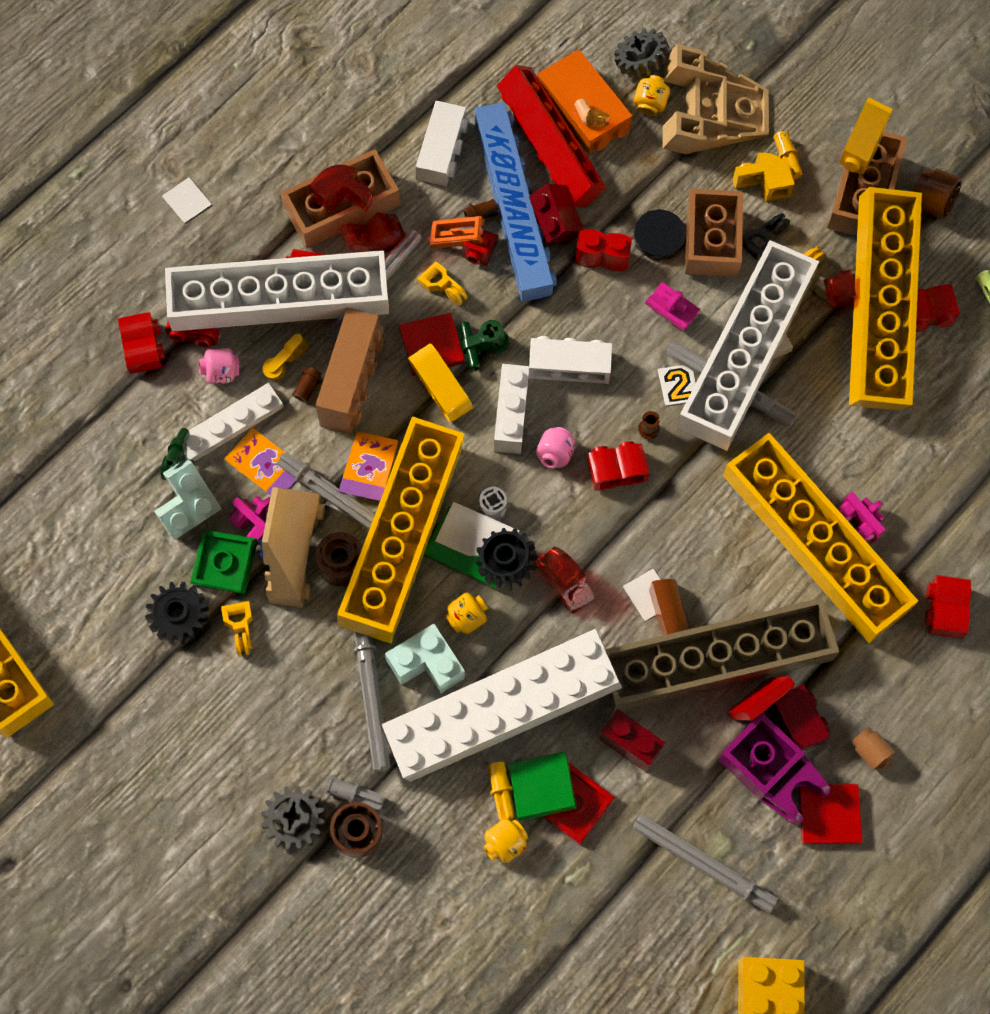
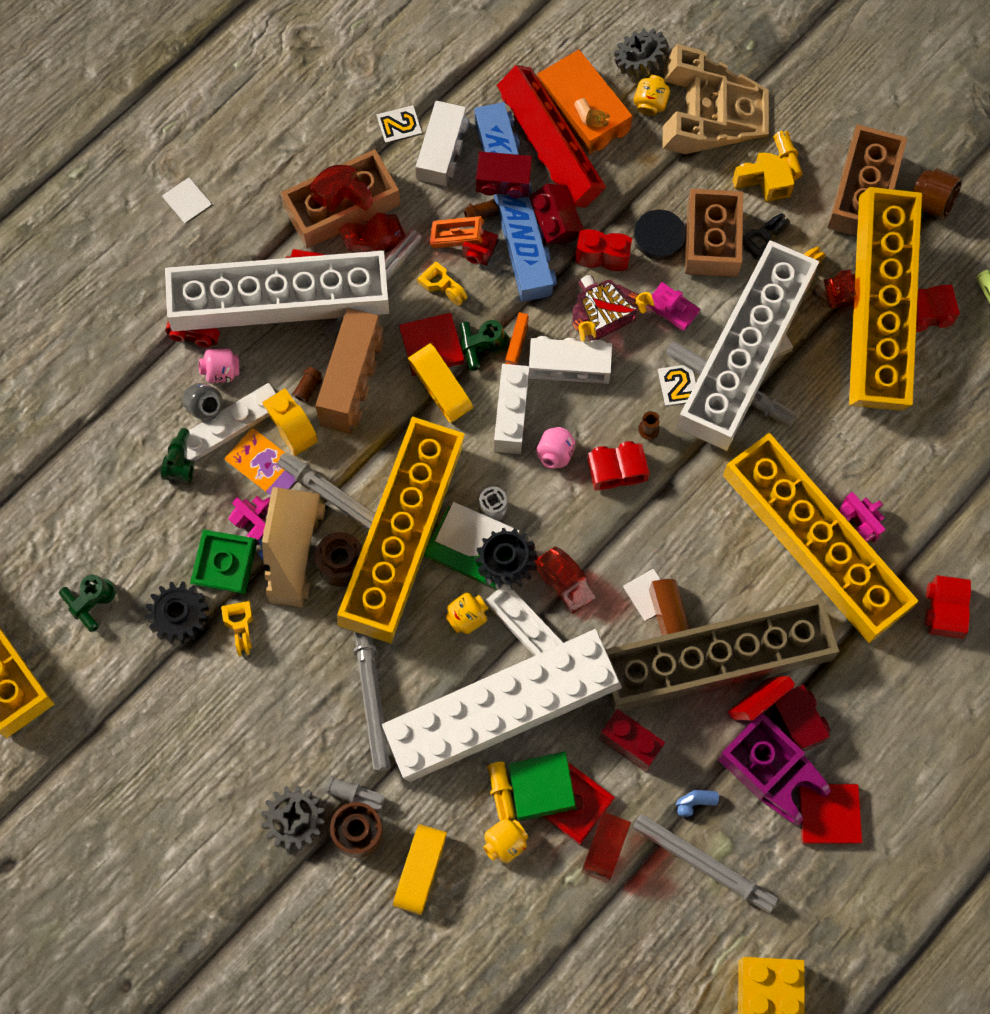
red brick [118,312,166,374] -> none
light aqua brick [154,458,222,540] -> none
yellow piece [262,333,310,381] -> none
sticker [338,431,399,501] -> none
light aqua brick [385,624,465,693] -> none
yellow slope [839,97,893,175] -> none
medium nougat brick [852,727,895,771] -> none
none -> dark green piece [59,574,116,632]
none -> dark grey head [183,383,223,420]
none -> yellow brick [262,388,318,456]
none -> sticker [376,105,422,143]
none -> yellow beam [393,824,447,915]
none -> dark red brick [476,151,532,198]
none -> white plate [485,584,563,656]
none -> orange tile [505,312,529,365]
none -> torso [572,275,655,342]
none -> clear red brick [581,812,631,883]
none -> medium blue arm [676,790,719,817]

